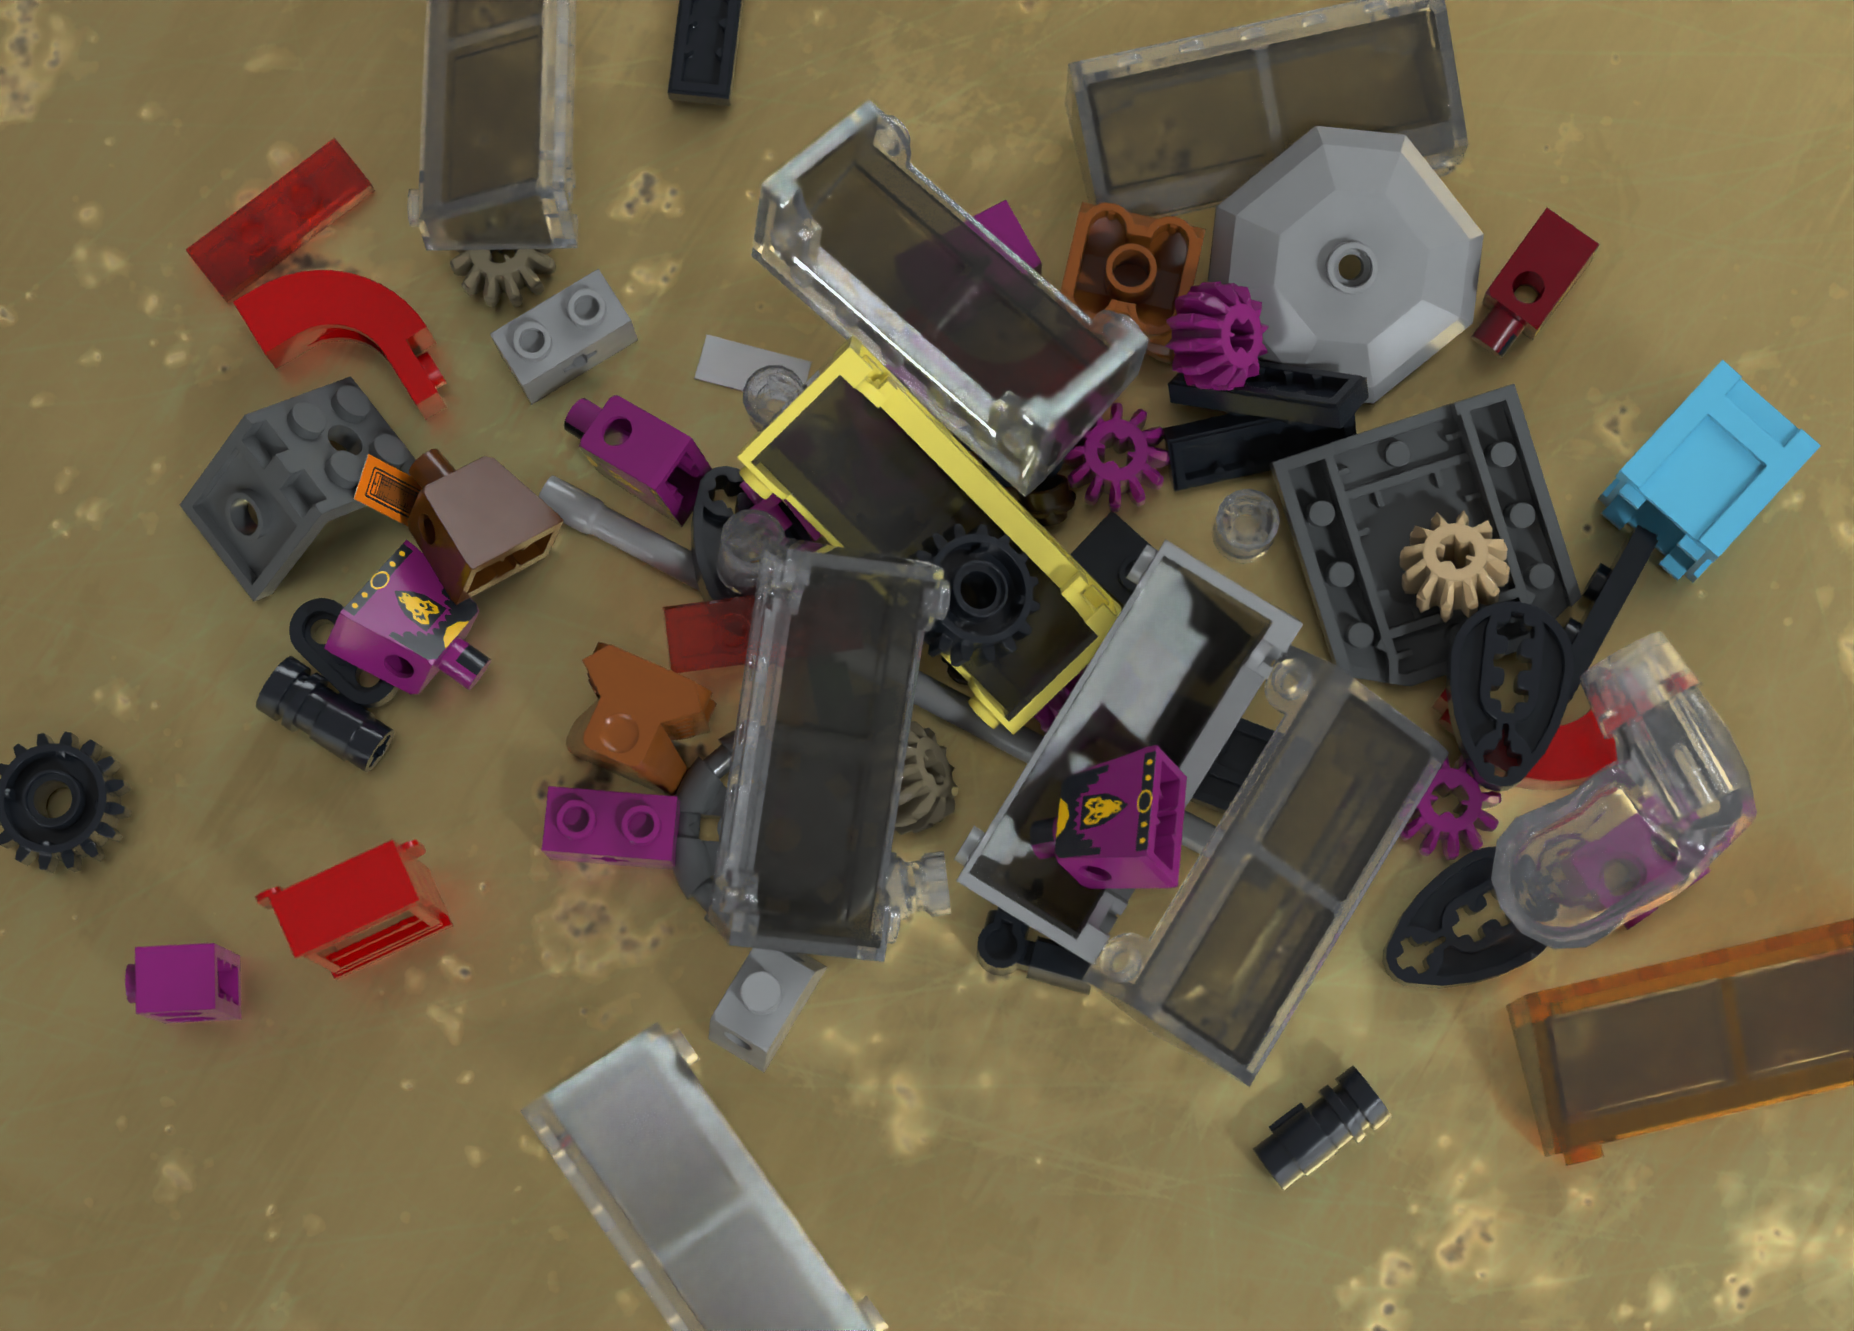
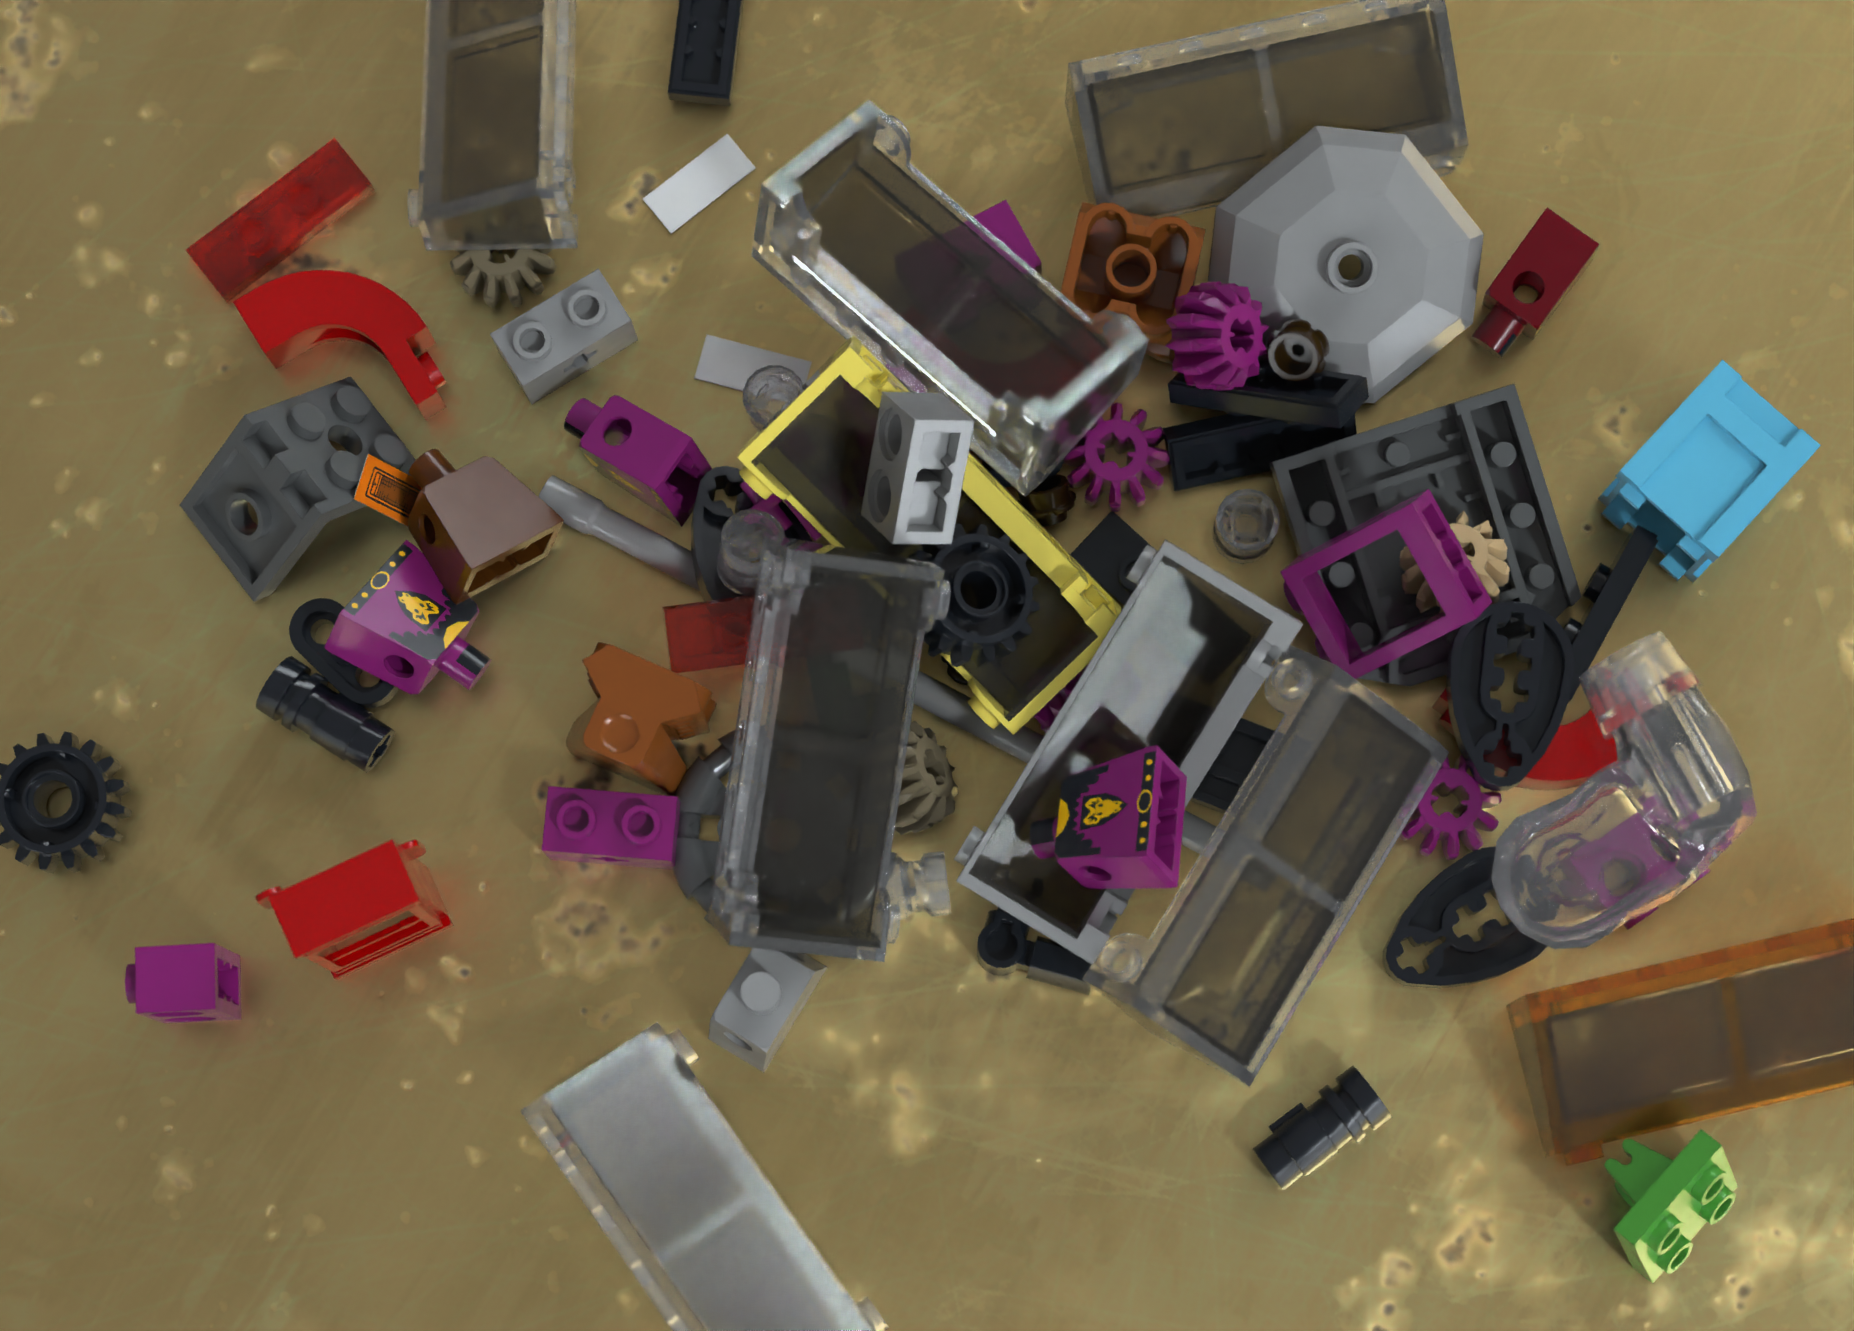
none -> white sticker [643,134,756,234]
none -> light grey brick [861,392,974,544]
none -> dark brown plate [1267,319,1330,381]
none -> magenta window [1280,488,1492,685]
none -> bright green plate [1605,1129,1738,1284]

